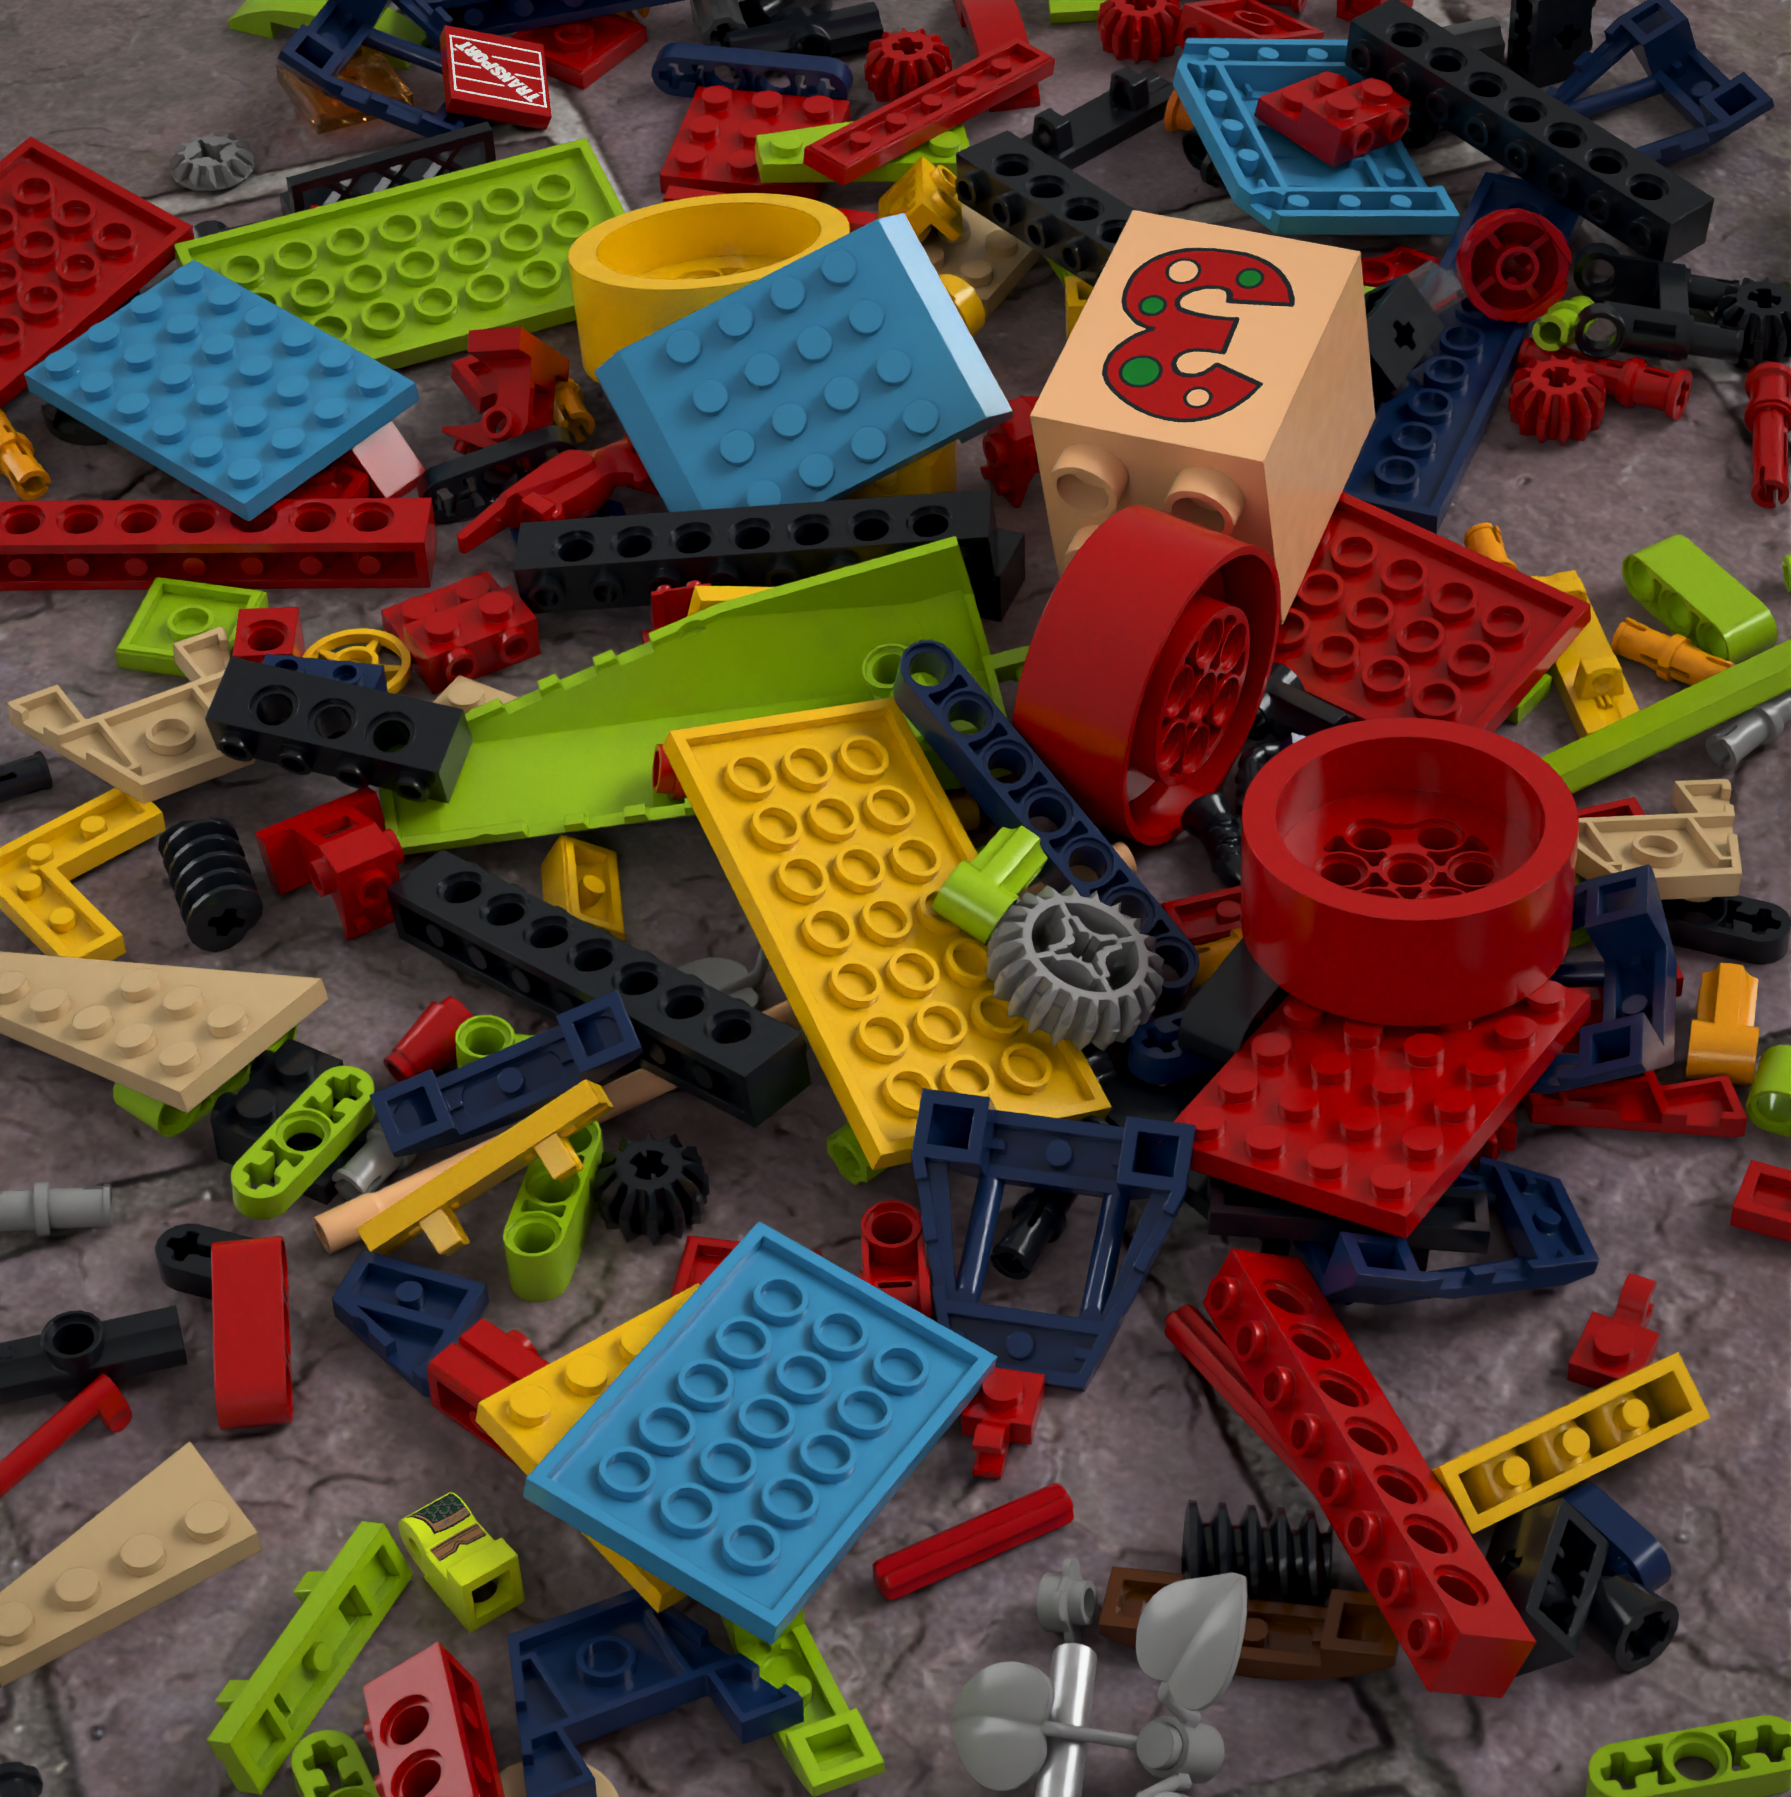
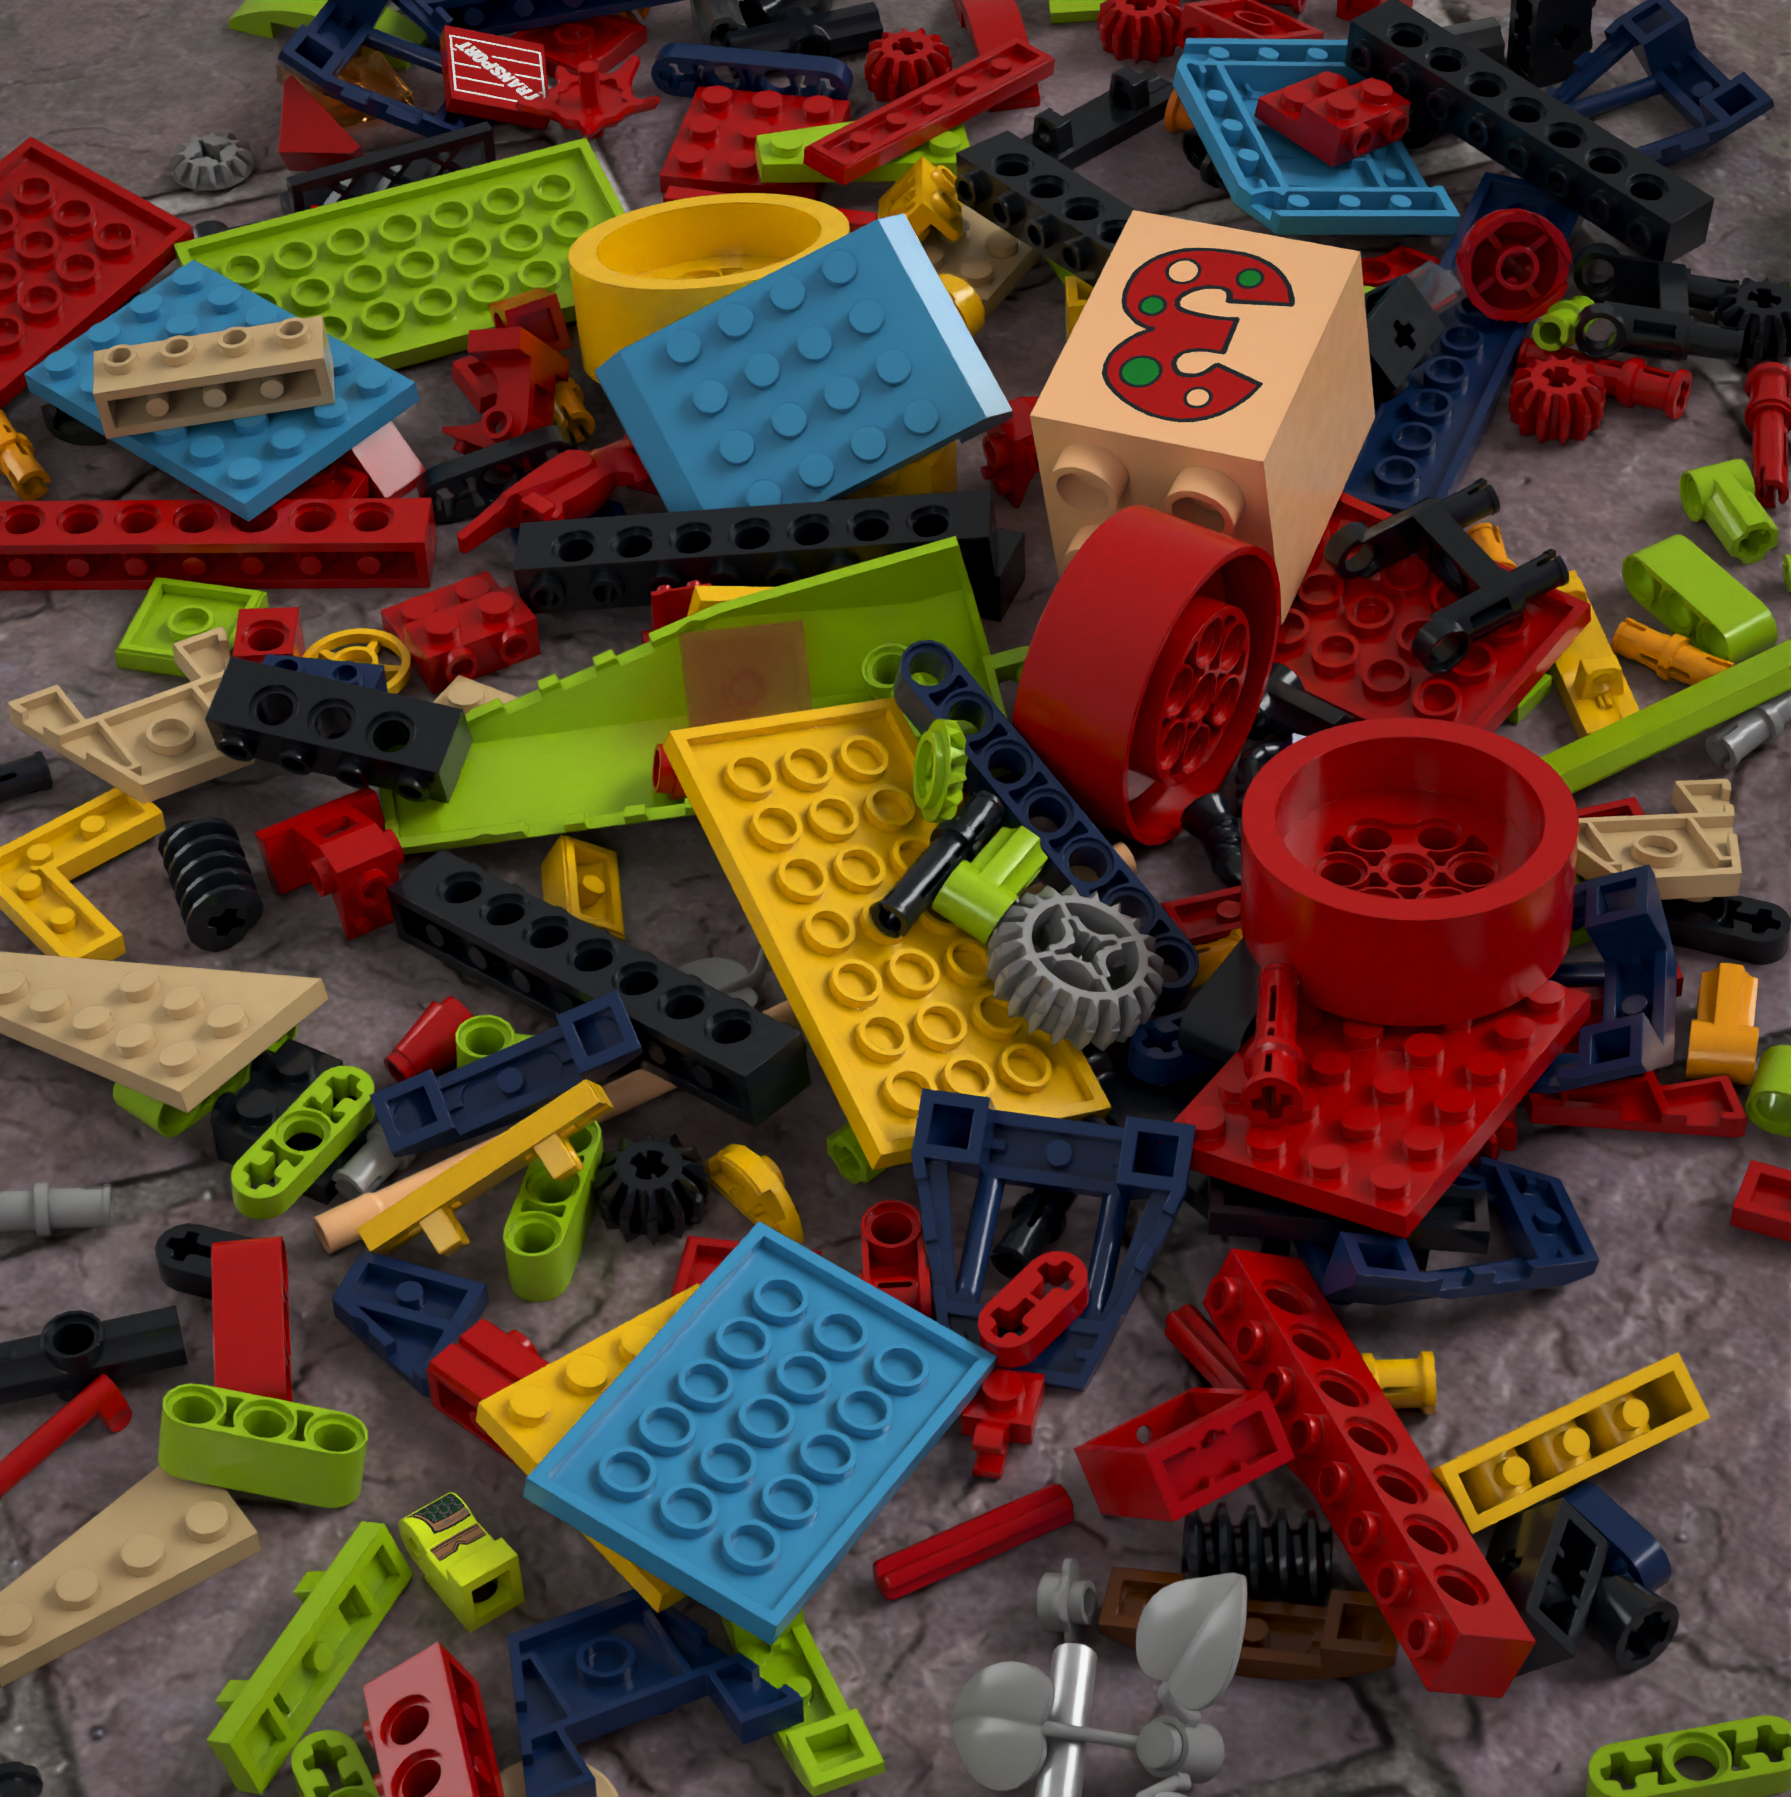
red plate [1567,1273,1660,1390] -> none
none -> tan brick [93,315,335,439]
none -> lime beam [157,1383,368,1508]
none -> red slope [278,75,365,171]
none -> red brick [488,287,572,352]
none -> red piece [515,55,661,139]
none -> clear orange plate [678,621,812,728]
none -> yellow plate [705,1143,805,1244]
none -> black pin [871,790,1006,938]
none -> lime gear [913,718,969,823]
none -> red beam [977,1251,1090,1368]
none -> red window [1073,1387,1295,1522]
none -> red pin [1241,963,1305,1127]
none -> black connector [1324,478,1569,674]
none -> yellow bush [1360,1351,1437,1415]
none -> lime piece [1679,458,1779,565]

